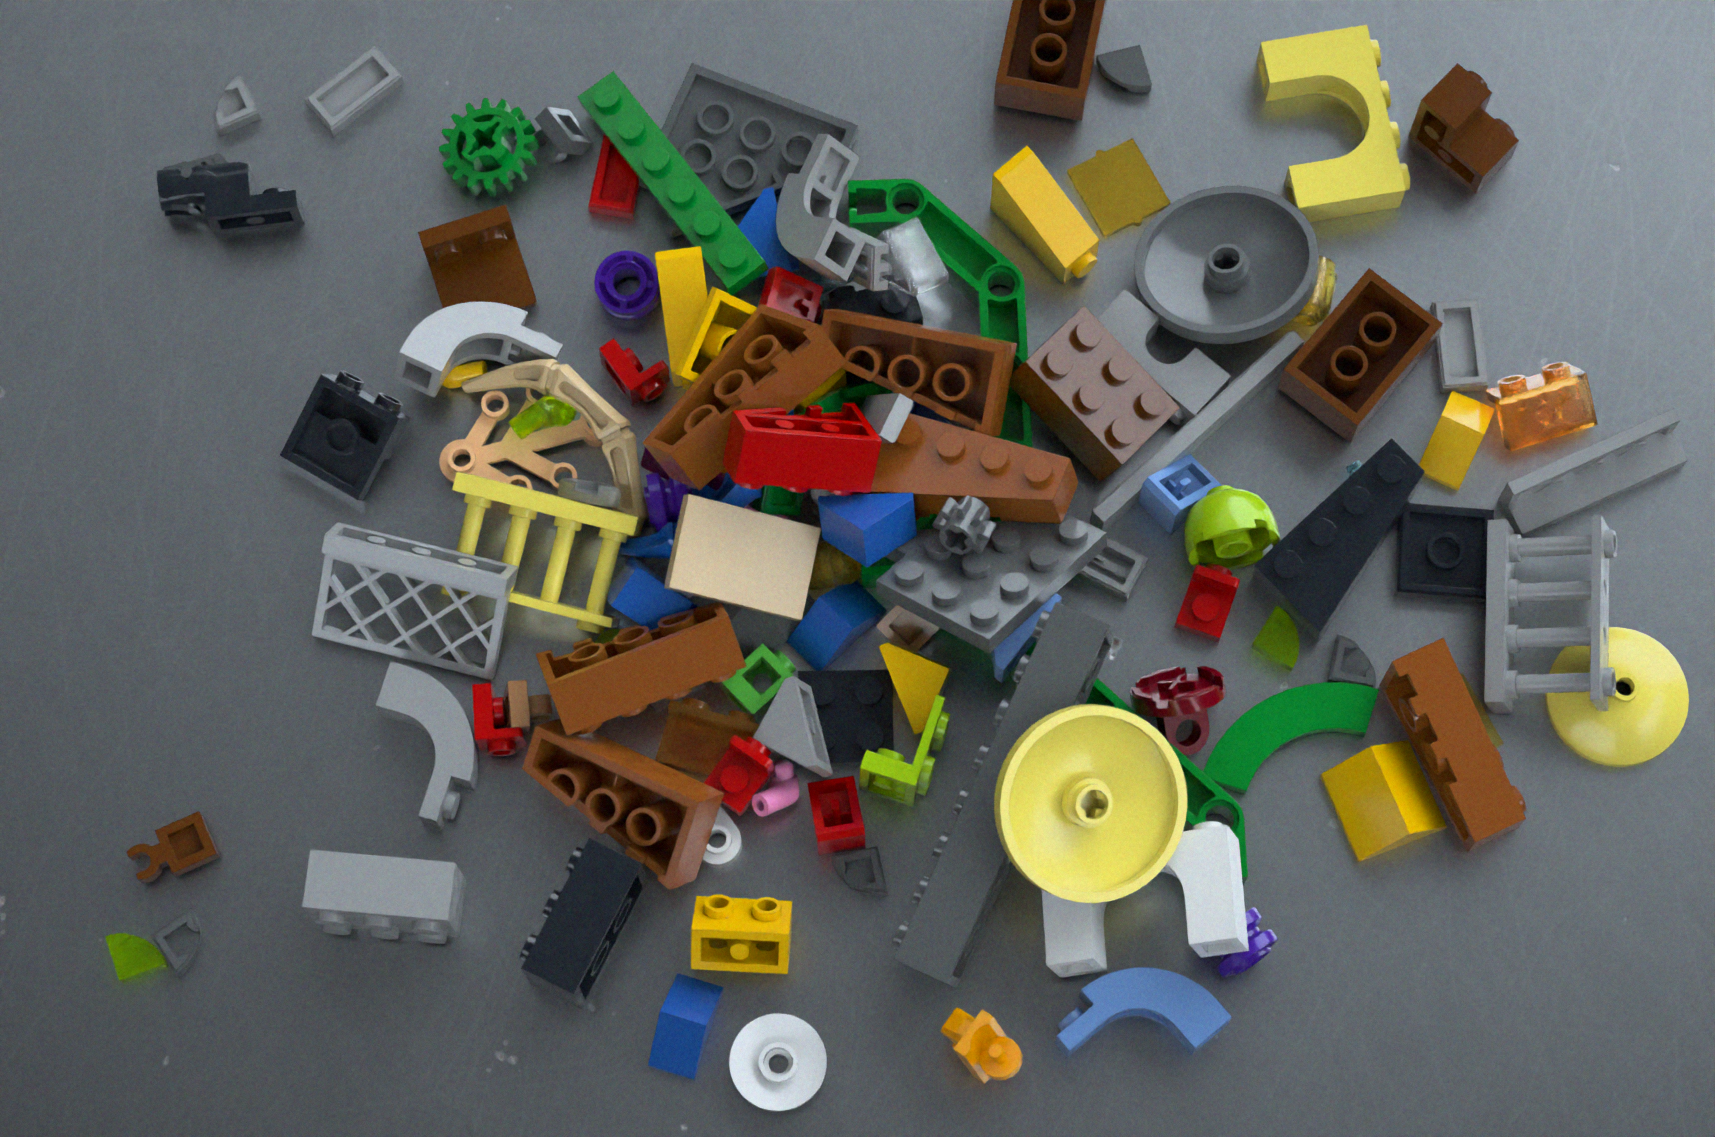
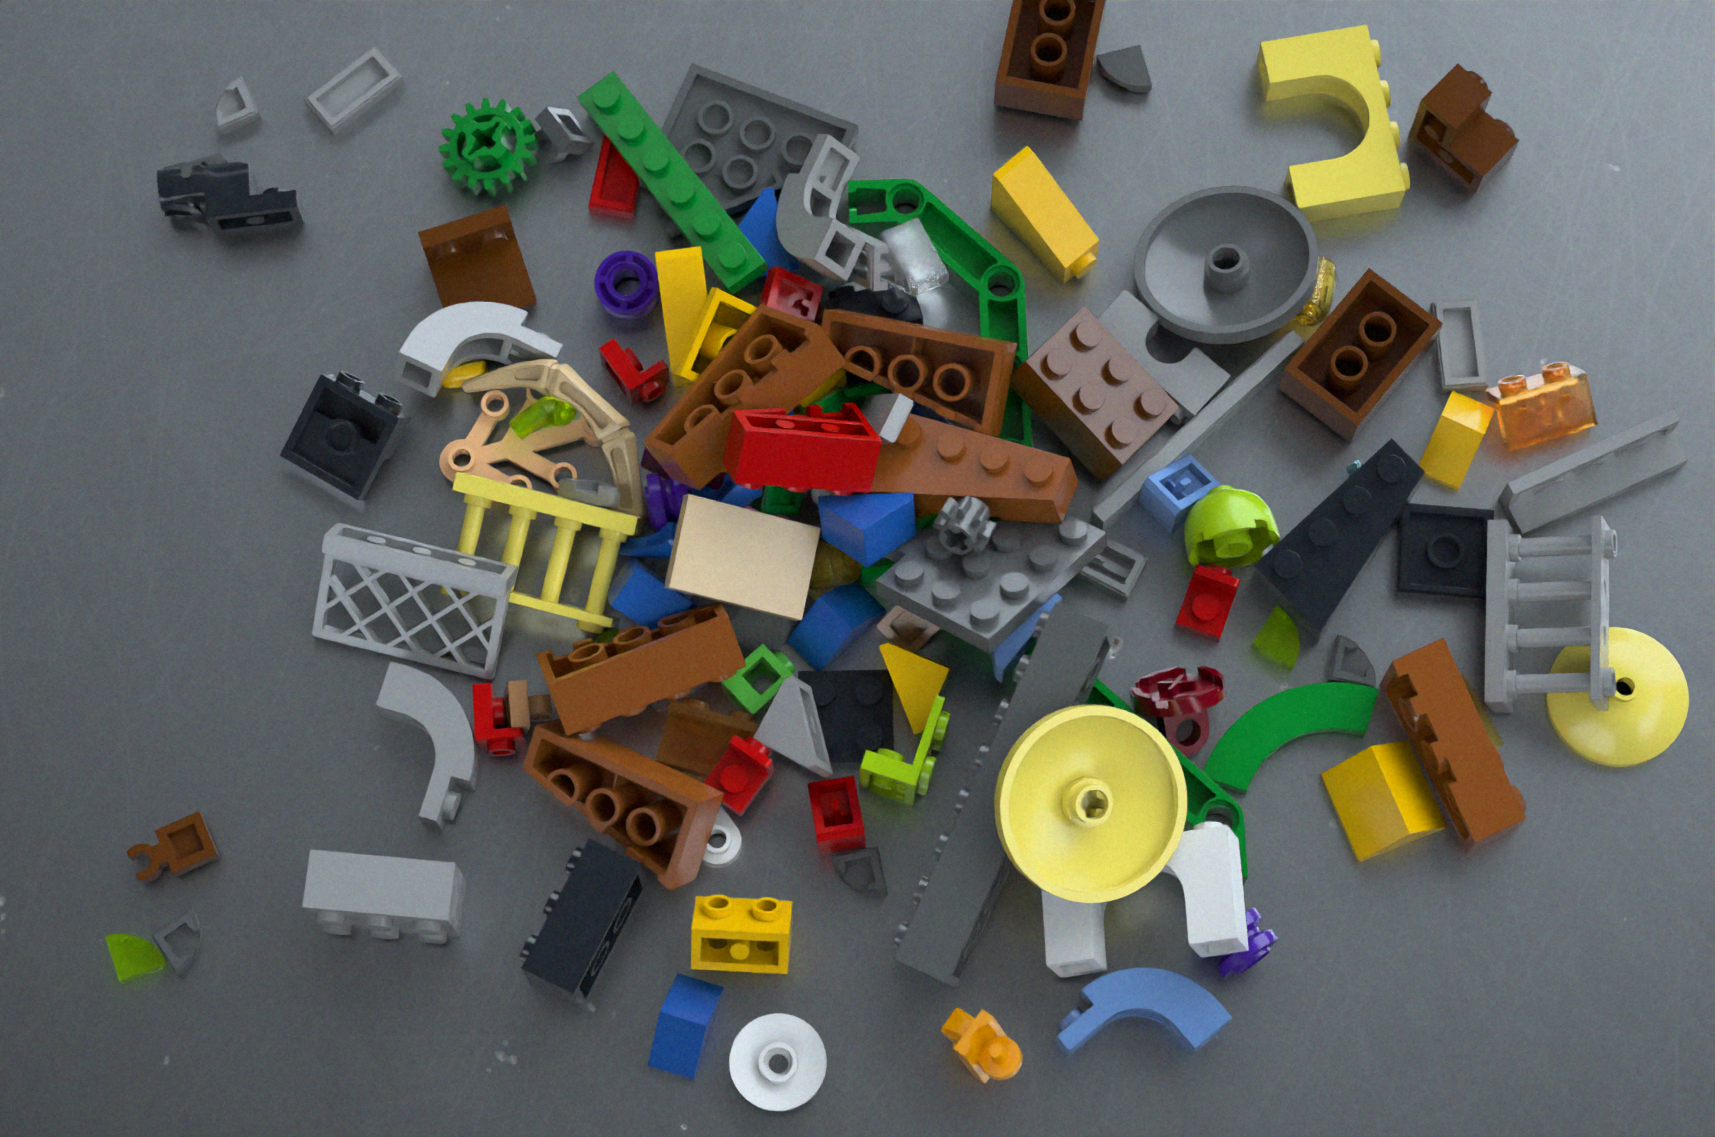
bright pink arm [752,759,800,817] -> none
clear yellow piece [1067,138,1171,238] -> none

